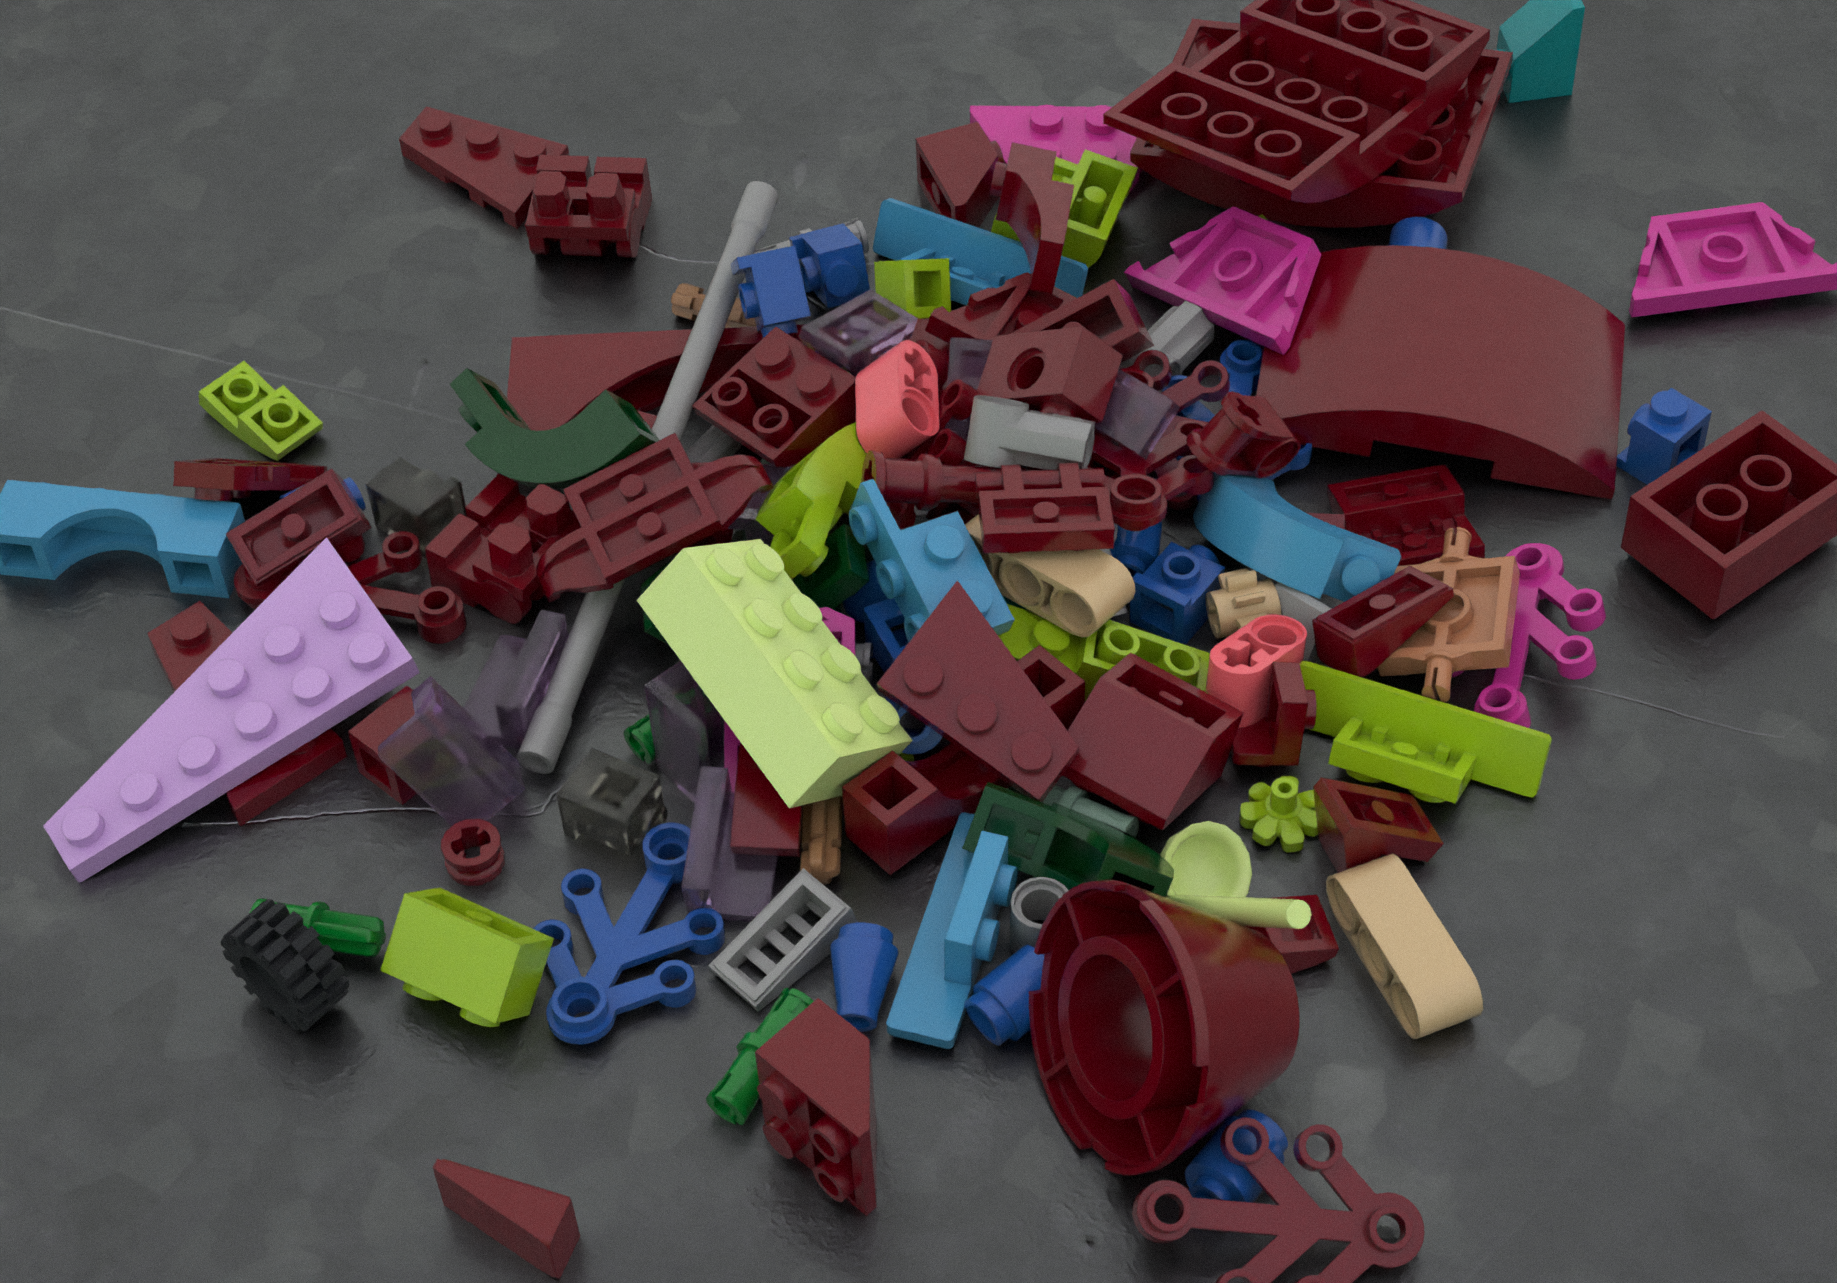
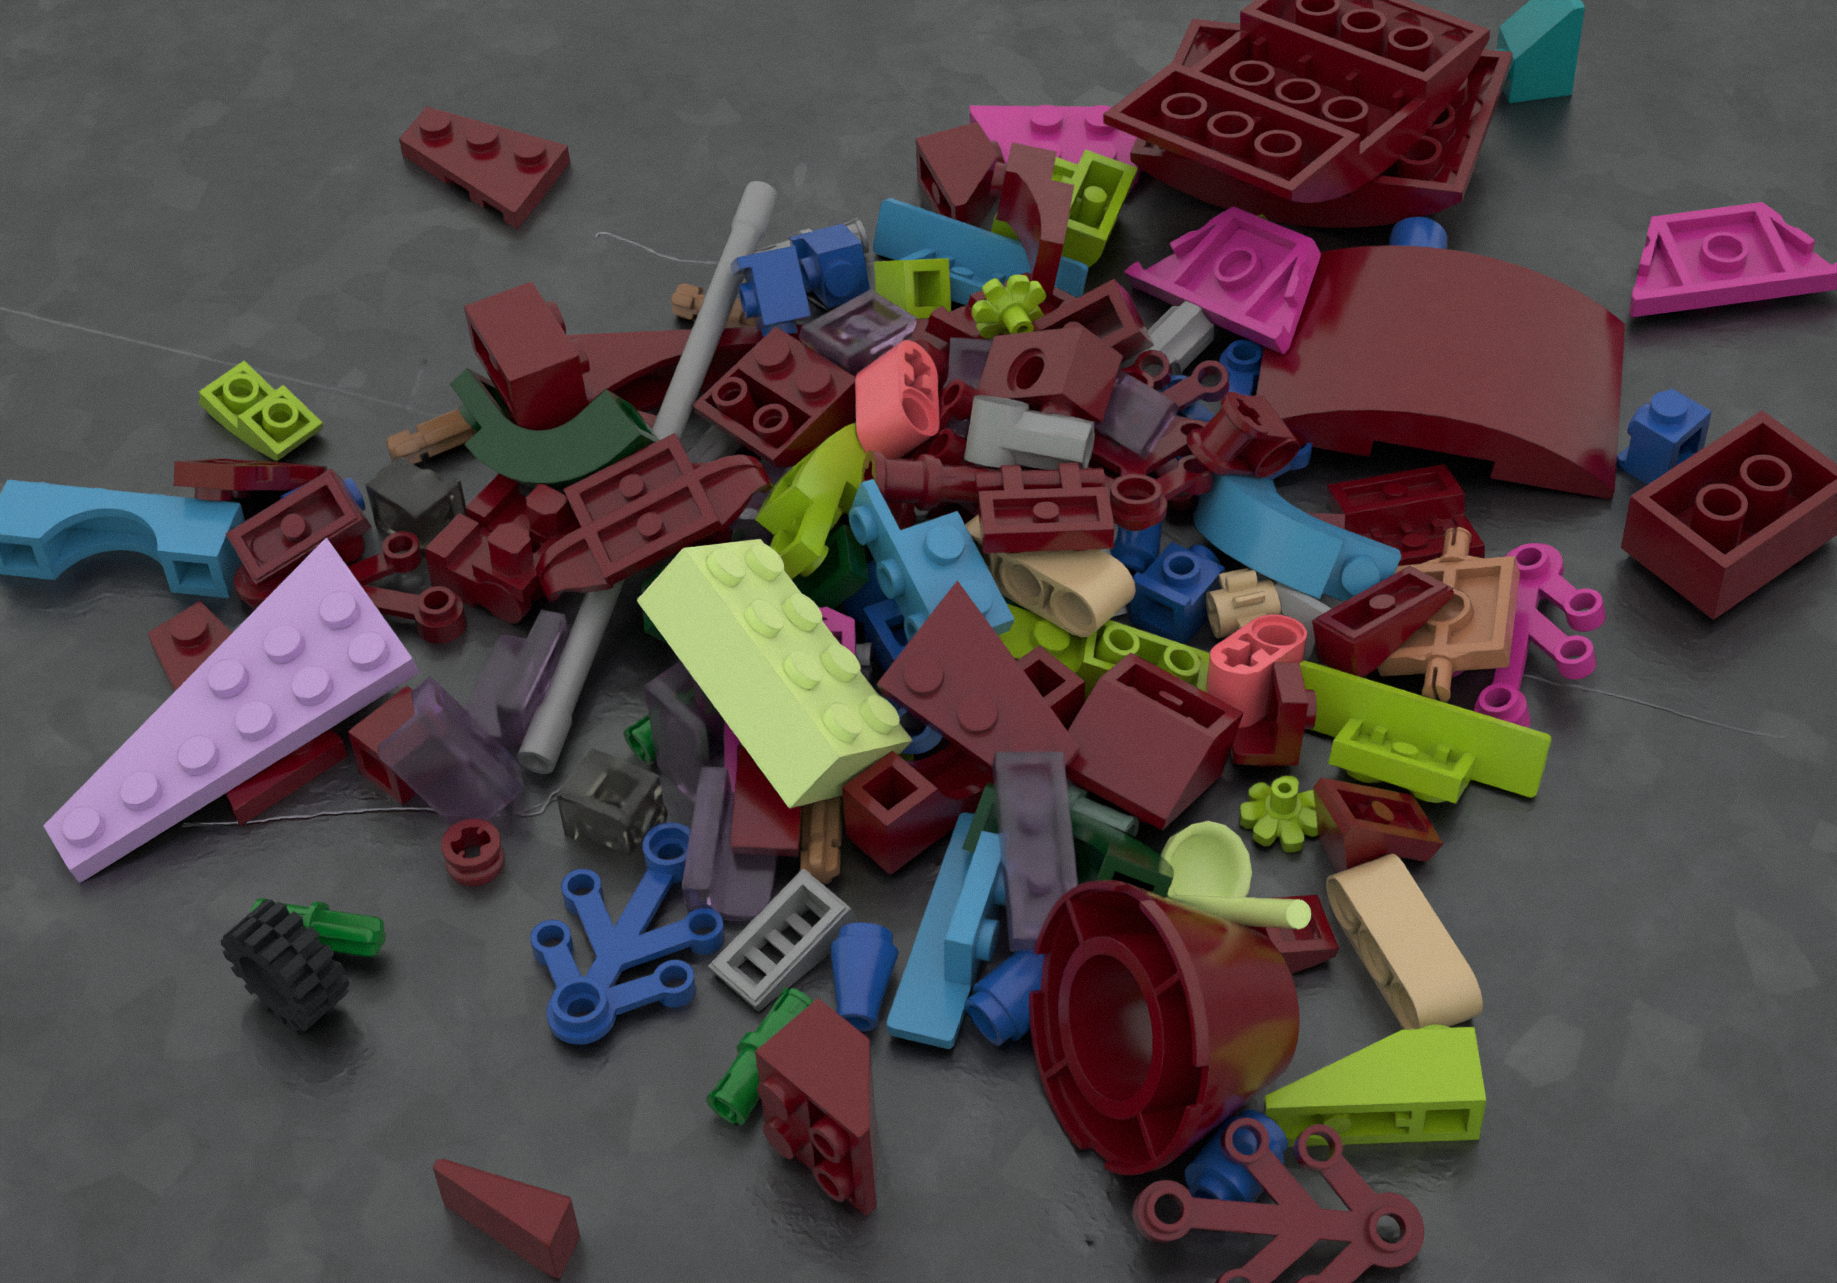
lime brick [380,887,554,1027] -> none
dark red hips [525,155,652,258] -> none
none -> medium nougat axle [386,408,477,469]
none -> dark red slope [464,281,595,431]
none -> lime plant [971,275,1046,339]
none -> clear purple plate [992,751,1078,951]
none -> lime slope [1263,1024,1486,1147]

